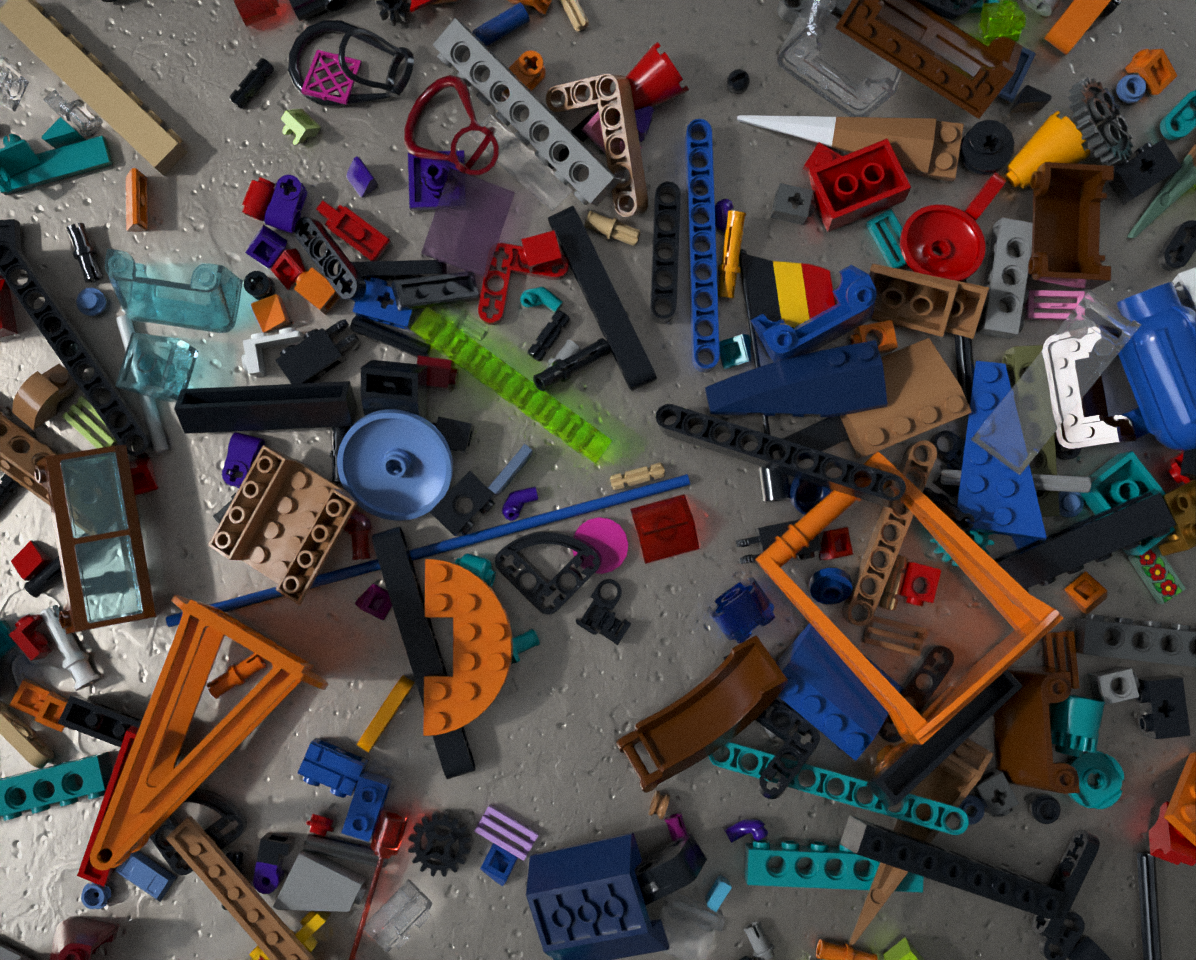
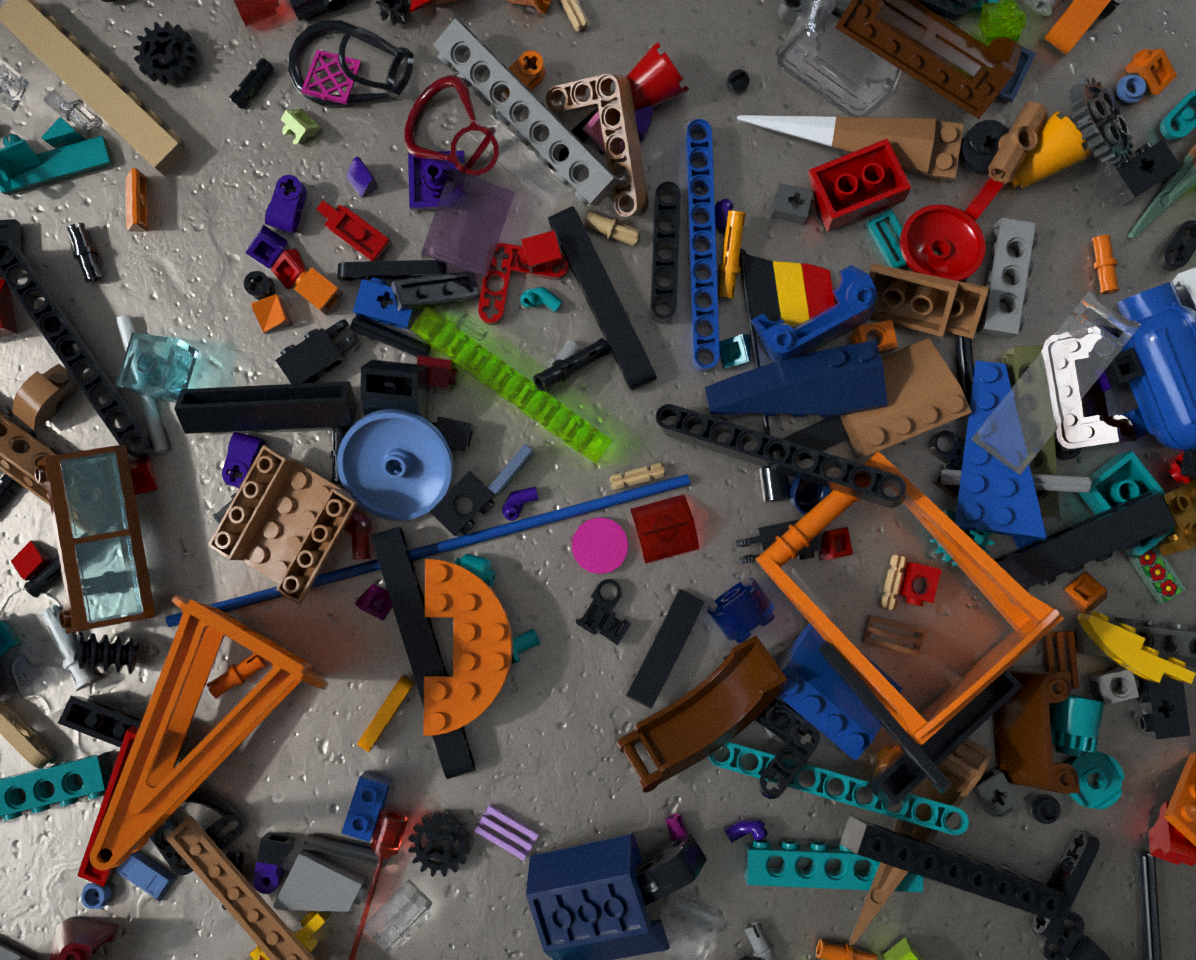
red bracket [9,614,52,661] -> none
orange slope [9,678,68,732] -> none
yellowish green tile [62,396,119,448] -> none
medium blue plate [76,288,106,316] -> none
clear light blue windscreen [105,249,243,333] -> none
white bracket [241,328,305,378] -> none
red brick [242,177,275,222] -> none
black beam [294,217,366,302] -> none
blue brick [298,738,369,798] -> none
red plate [305,814,334,837] -> none
blue piece [472,2,530,46] -> none
blue slope [480,843,518,886] -> none
black beam [495,531,602,615] -> none
black axle [528,310,570,361] -> none
medium nougat bush [648,790,670,820] -> none
medium azure tile [705,874,732,912] -> none
red plate [803,142,842,172] -> none
blue plate [809,568,853,605] -> none
medium nougat beam [842,440,937,626] -> none
black beam [878,645,954,743] -> none
black pin [923,487,975,532] -> none
medium blue plate [955,795,985,825] -> none
black slope [1010,85,1052,113] -> none
bright pink tile [1025,290,1085,321] -> none
reddish brown windscreen [1028,162,1114,290] -> none
medium blue plate [1058,491,1084,517] -> none
none -> black piece [73,632,139,674]
none -> black gear [133,21,198,85]
none -> black slope [626,589,705,709]
none -> black tile [819,641,951,794]
none -> medium nougat piece [988,101,1048,184]
none -> yellow slope [1077,611,1196,684]
none -> orange pin [1092,235,1119,294]
none -> black leg [1092,347,1144,392]

